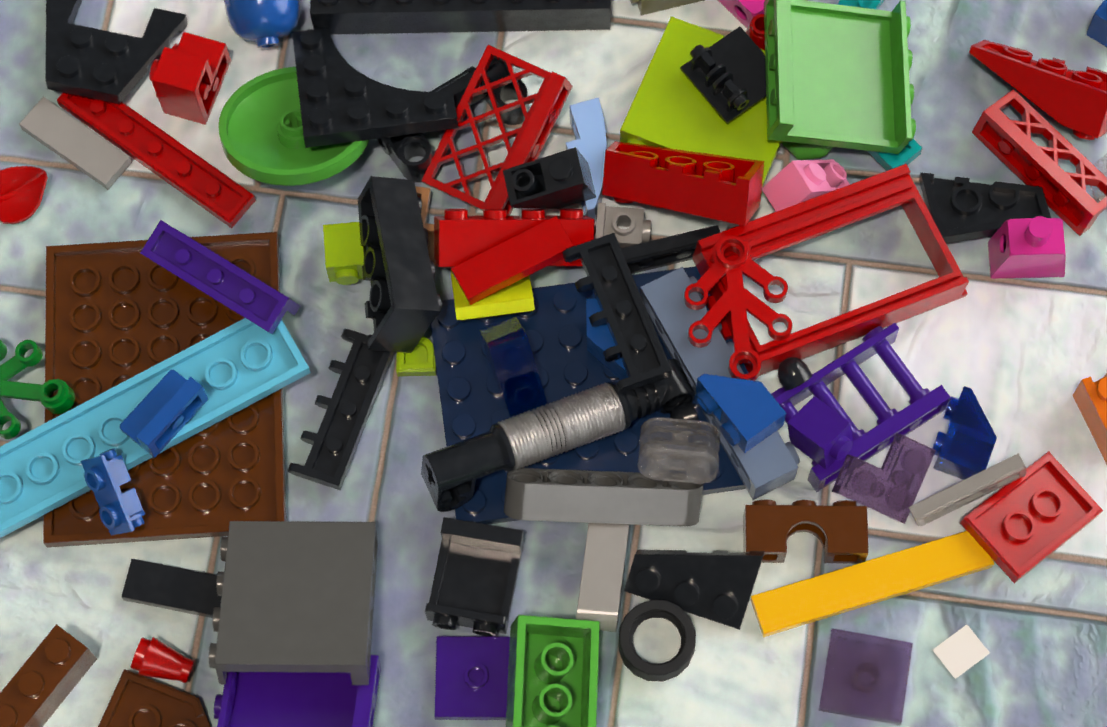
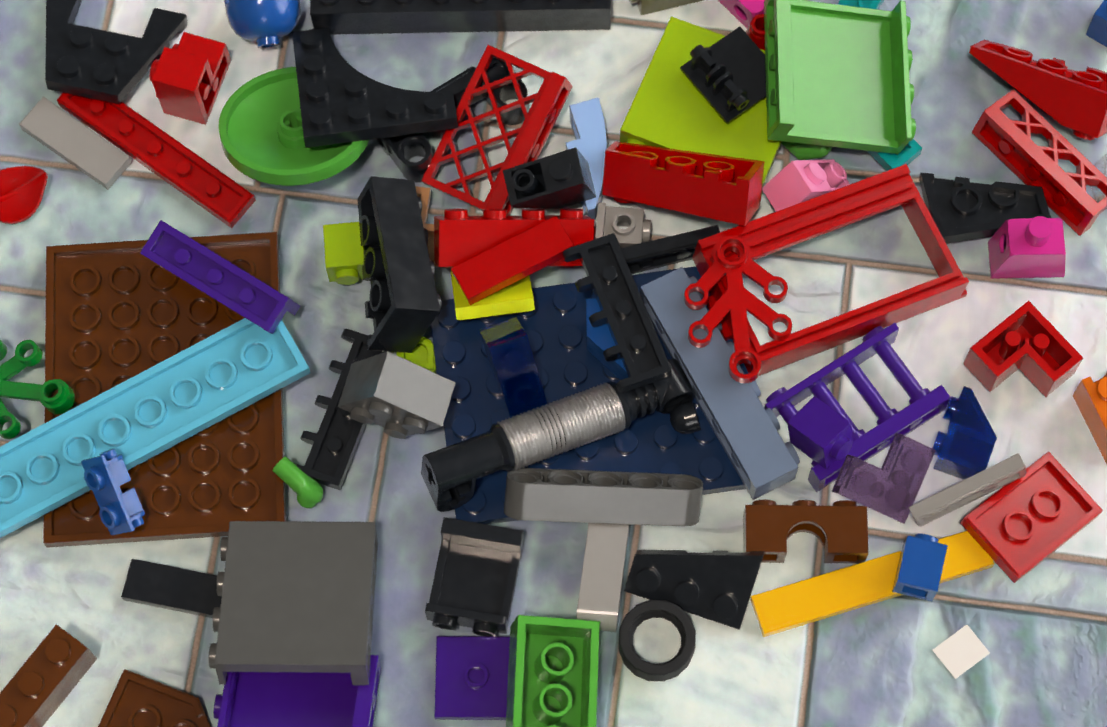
blue panel [119,370,208,458] -> none
red cone [131,637,195,683] -> none
clear brick [638,417,720,484] -> none
blue slope [695,374,786,453] -> none
black hinge [778,357,812,391] -> none
clear purple plate [818,628,913,726] -> none
none -> bright green arm [272,456,323,508]
none -> dark grey brick [338,351,456,439]
none -> blue brick [892,534,948,602]
none -> red brick [963,301,1083,397]

